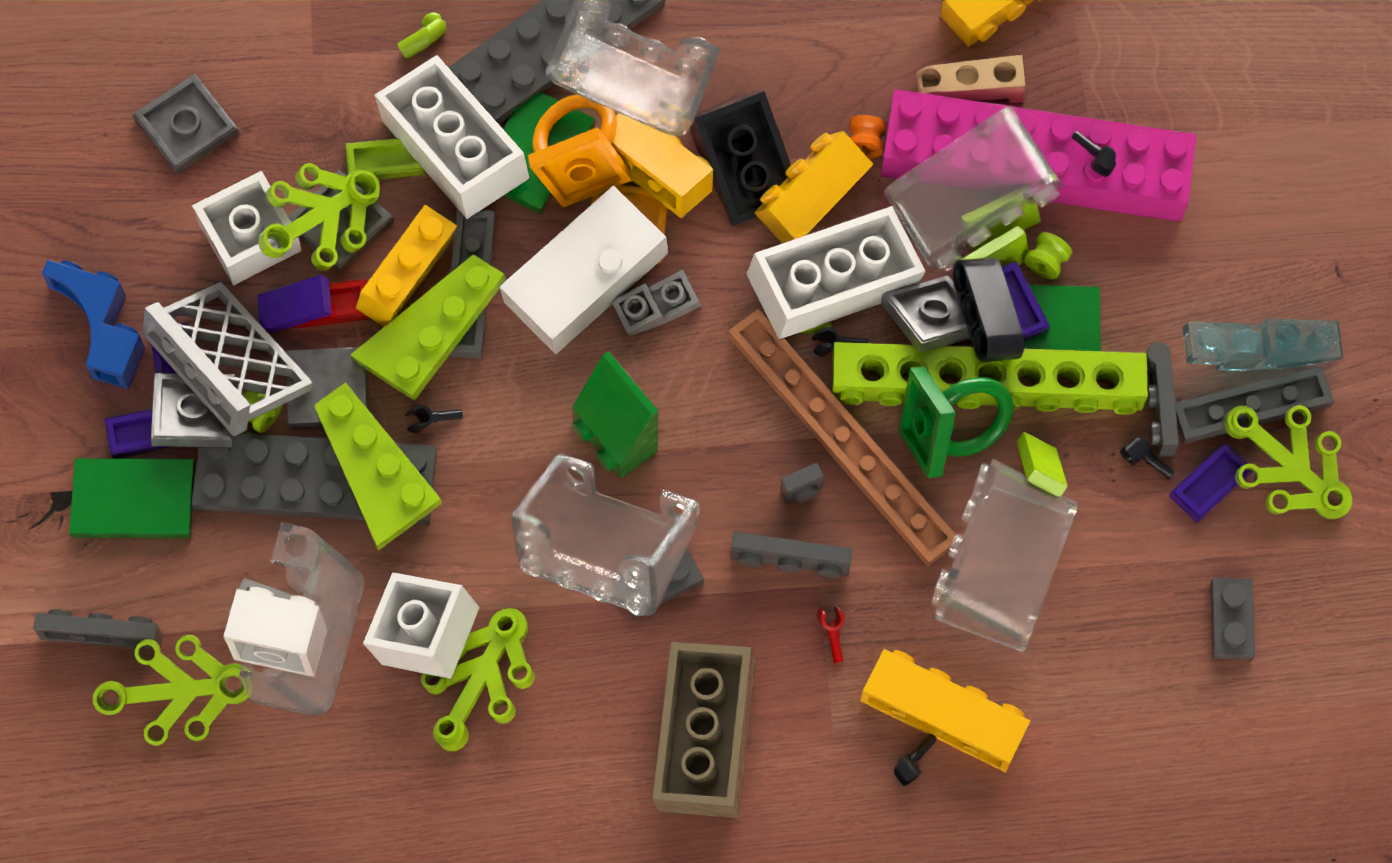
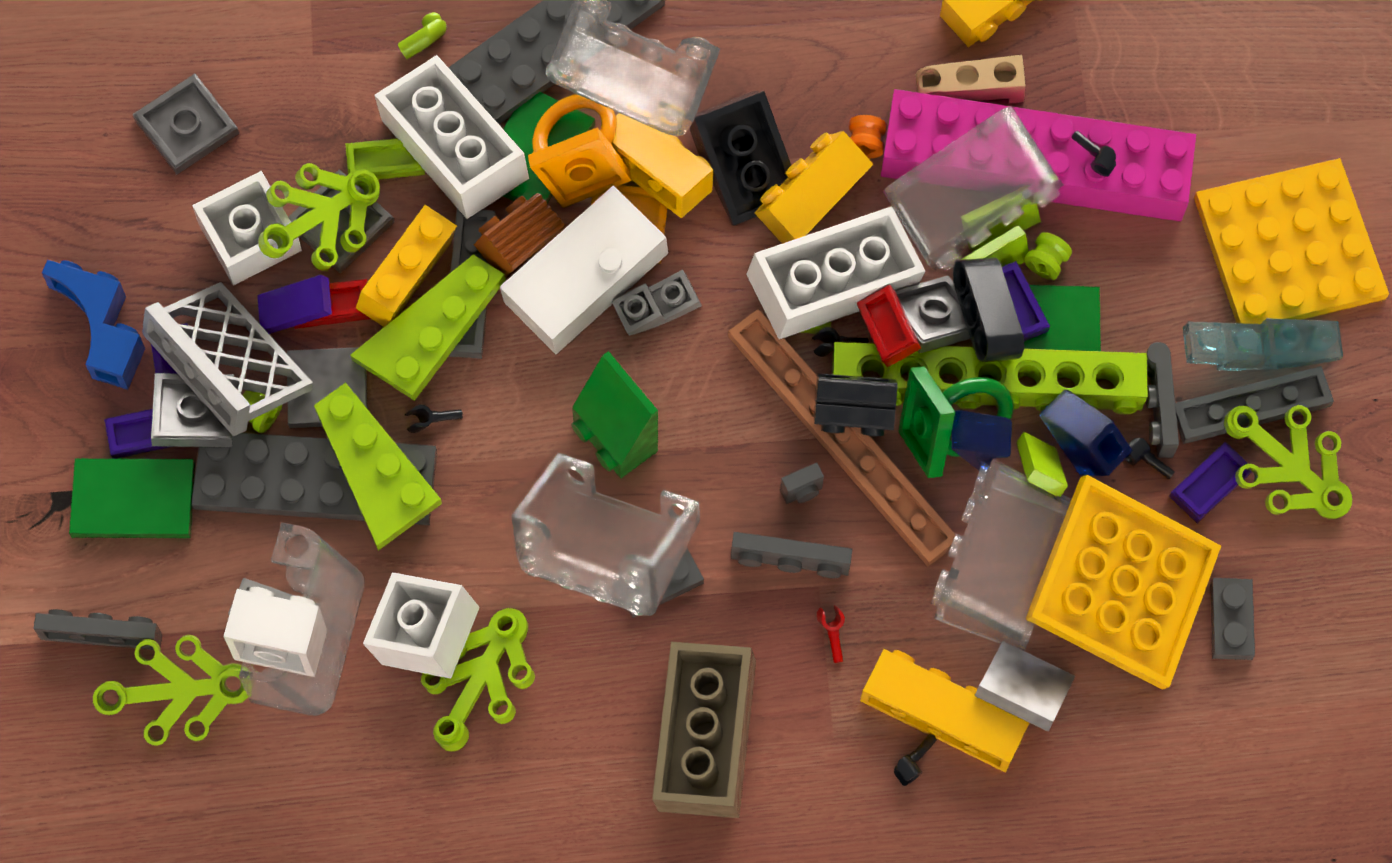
none -> dark orange brick [473,193,566,278]
none -> black brick [813,373,898,436]
none -> red tile [856,284,922,368]
none -> clear blue slope [951,410,1012,472]
none -> flat silver tile [975,641,1075,732]
none -> yellow plate [1025,475,1221,690]
none -> clear blue slope [1039,390,1133,476]
none -> yellow plate [1194,158,1389,334]

